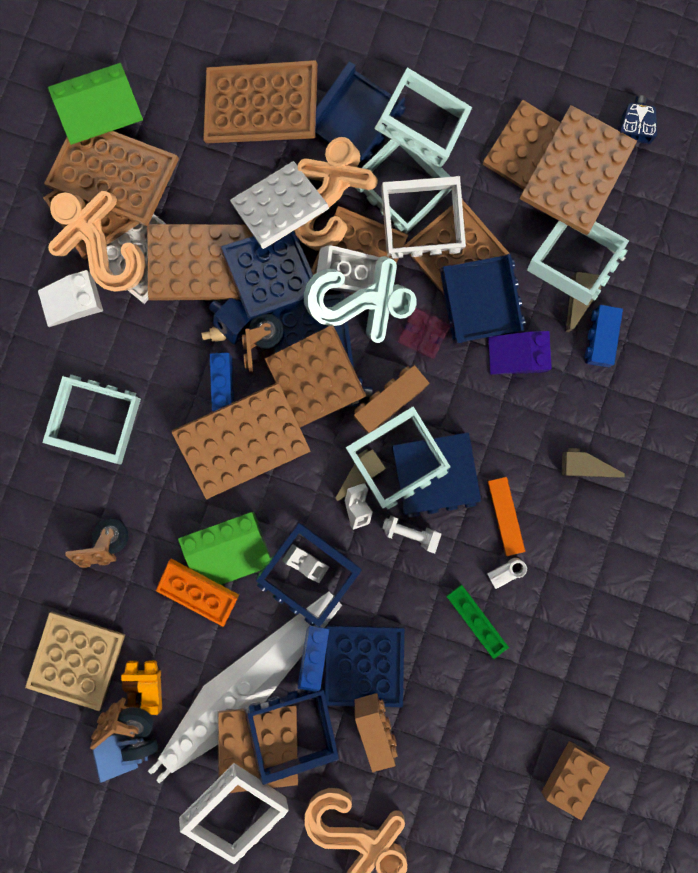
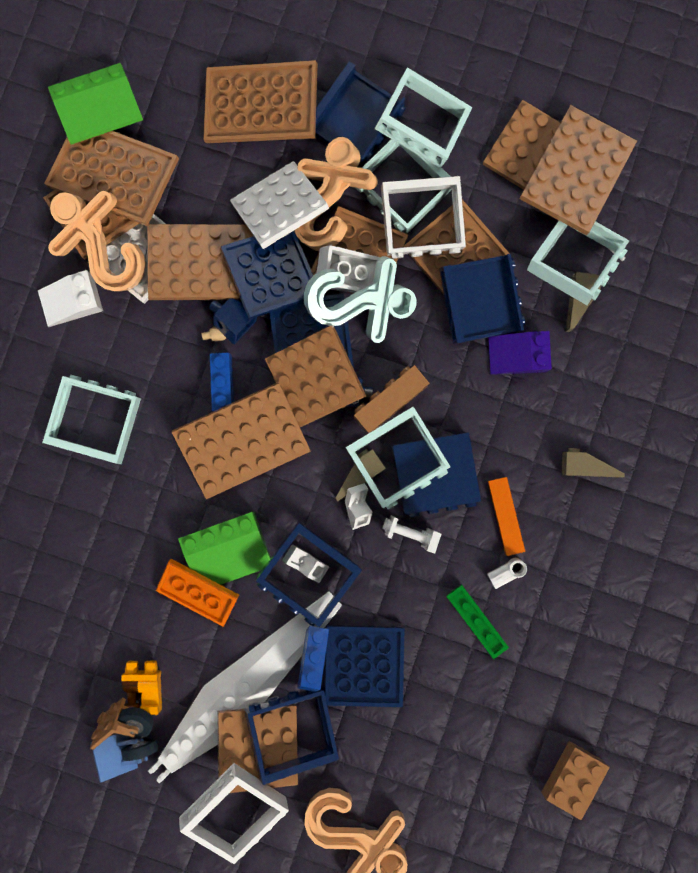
tan plate [25,612,125,711] -> none
plate [66,519,129,568] -> none
plate [242,314,283,373] -> none
medium nougat brick [355,693,398,772] -> none
clear pink slope [398,308,450,359] -> none
blue brick [585,305,623,368] -> none
dark blue torso [618,95,657,144] -> none

